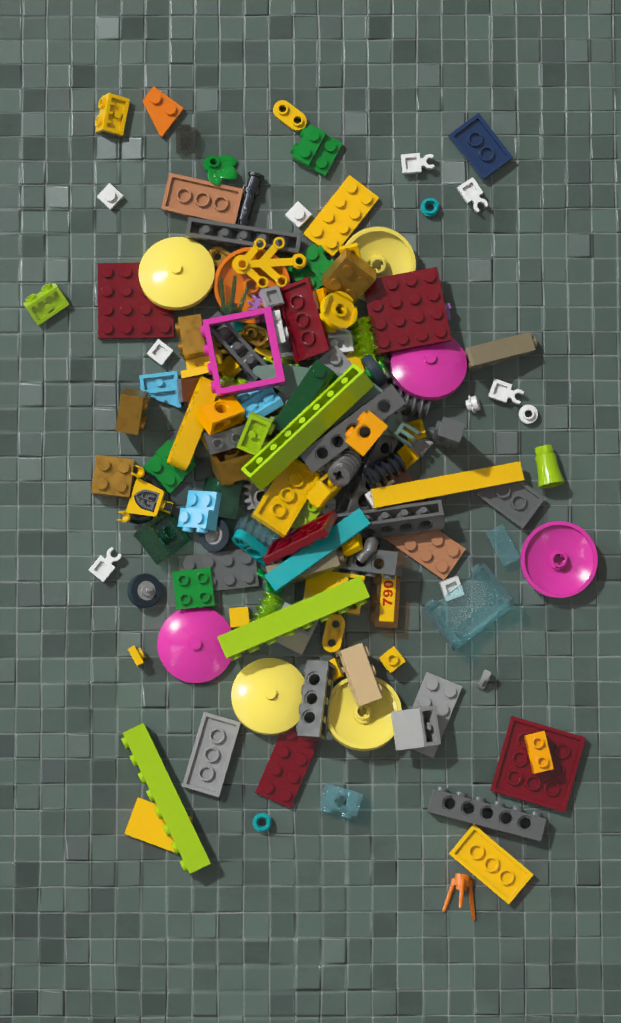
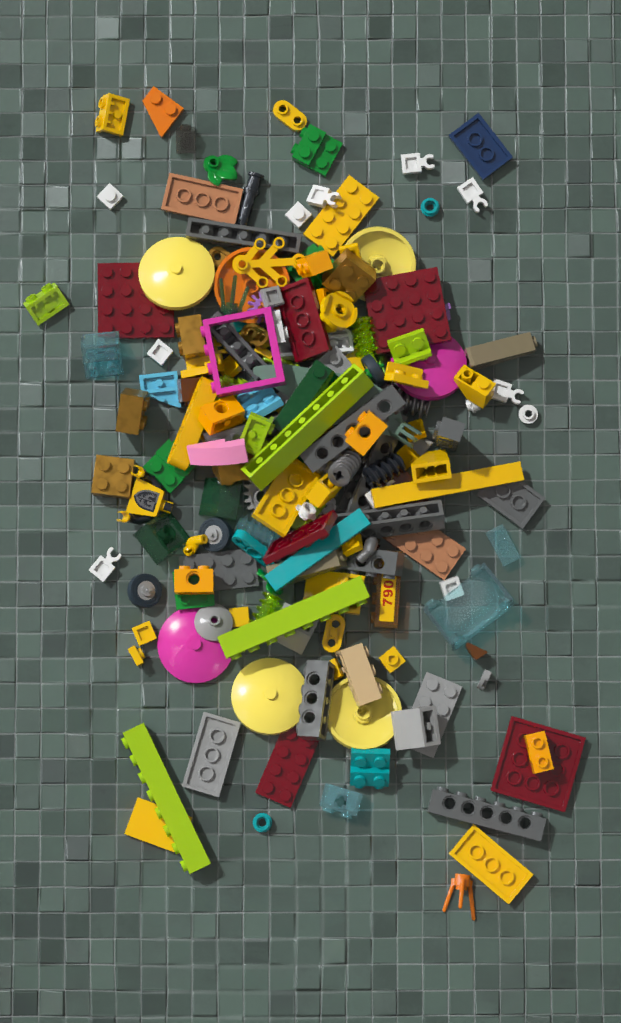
medium azure plate [177,490,222,534] -> none
dark pink dish [520,521,598,598] -> none
lime plant [535,445,565,489] -> none
none -> clear light blue slope [81,331,124,379]
none -> yellow plate [132,621,157,646]
none -> light orange brick [174,566,214,595]
none -> yellow arm [183,534,208,556]
none -> bright pink slope [187,438,248,466]
none -> light grey dish [194,604,233,641]
none -> light orange brick [295,250,334,278]
none -> white plate [296,502,316,521]
none -> white plate [306,185,342,208]
none -> teal plate [350,748,390,789]
none -> yellow bracket [384,362,429,389]
none -> lime bracket [387,328,432,366]
none -> yellow slope [411,449,452,484]
none -> yellow slope [453,365,496,409]
none -> reddish brown slope [465,642,488,661]

